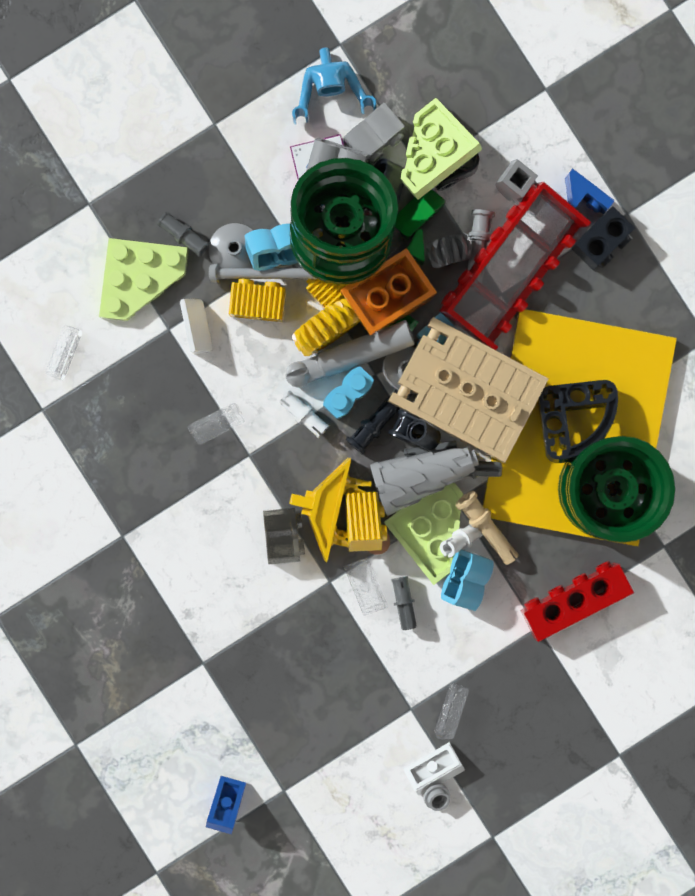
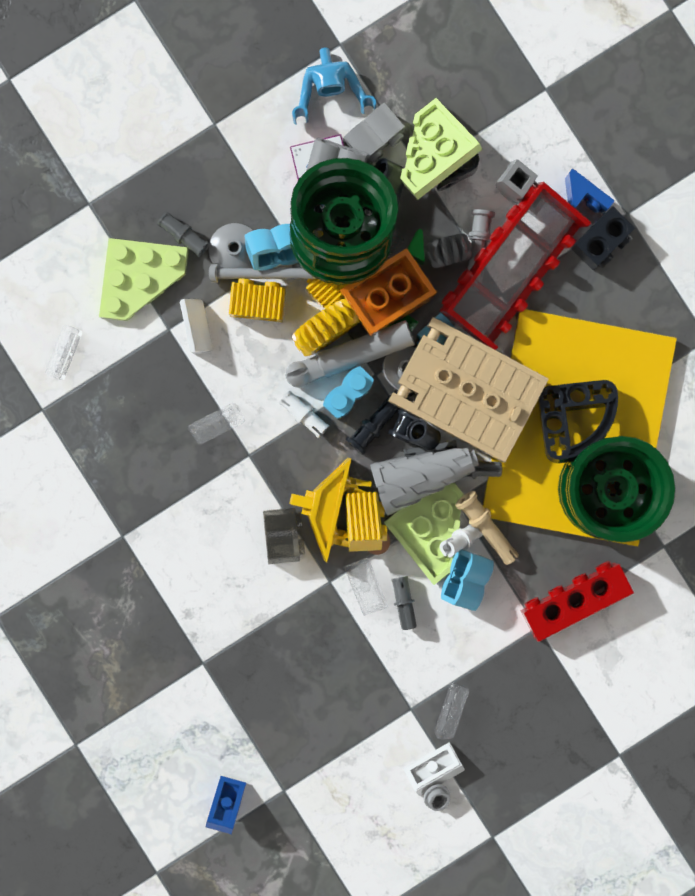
green slope [395,189,446,241] -> none

